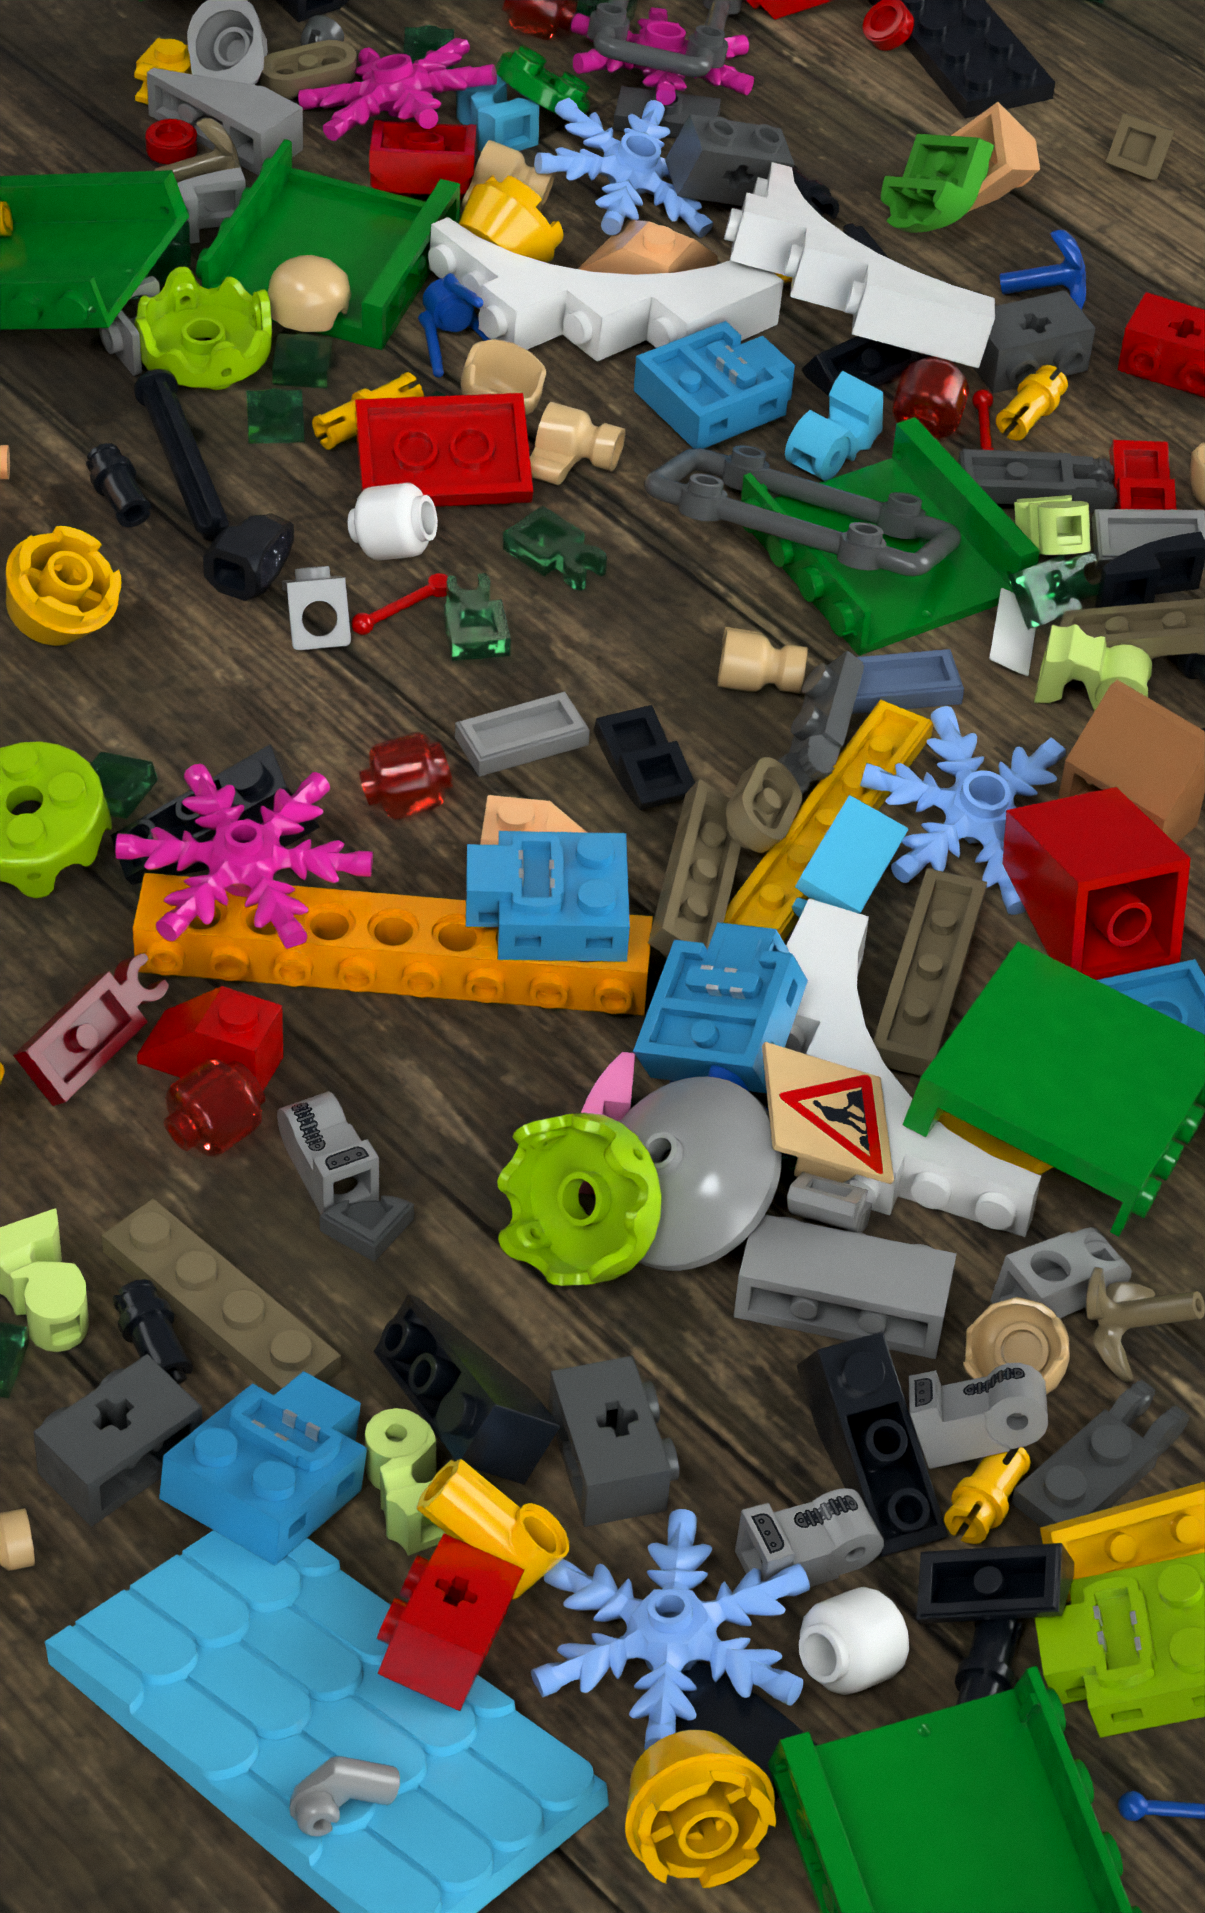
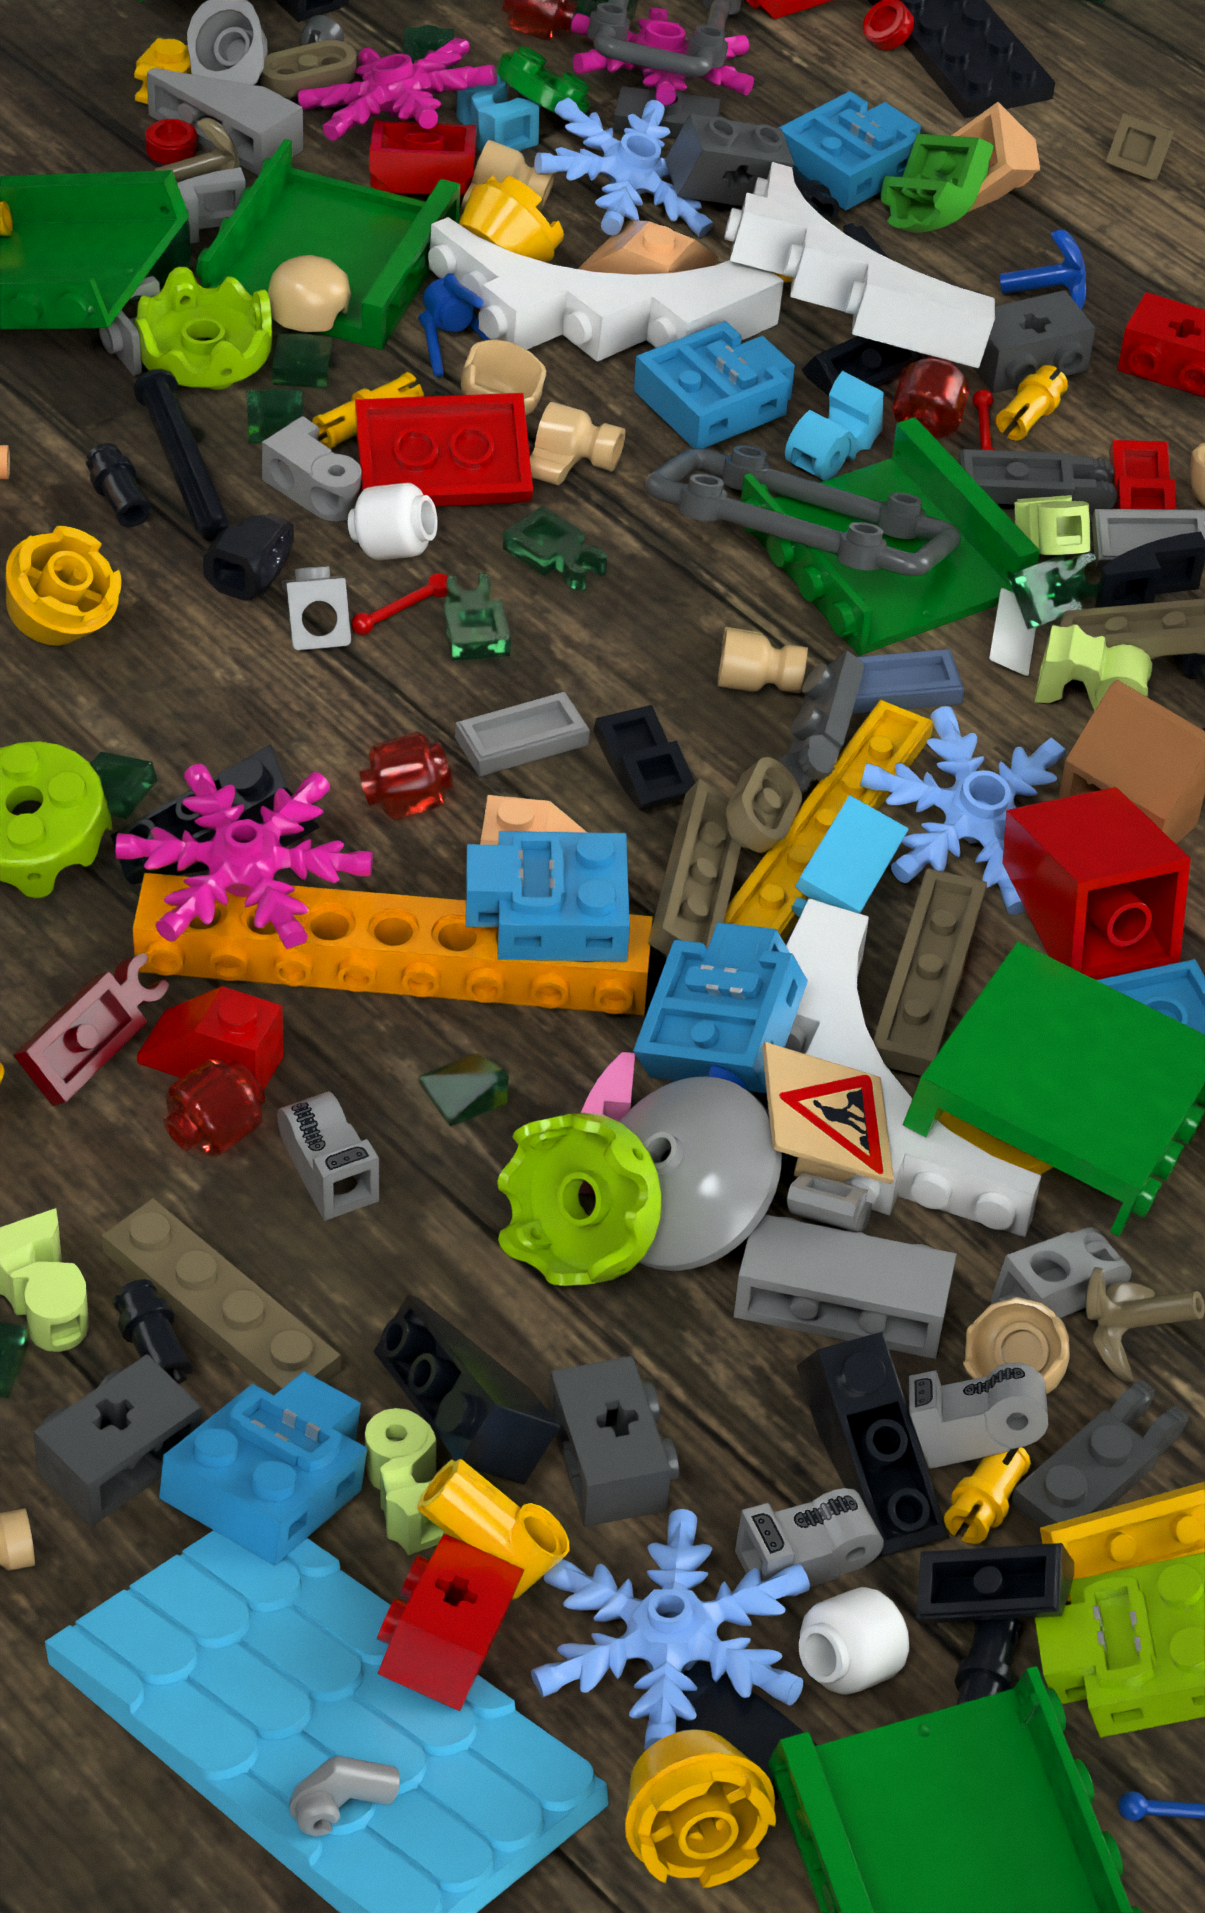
dark grey tile [320,1195,414,1262] -> none
none -> light grey leg [262,416,362,521]
none -> clear green slope [419,1053,509,1127]
none -> dark azure piece [779,91,921,210]

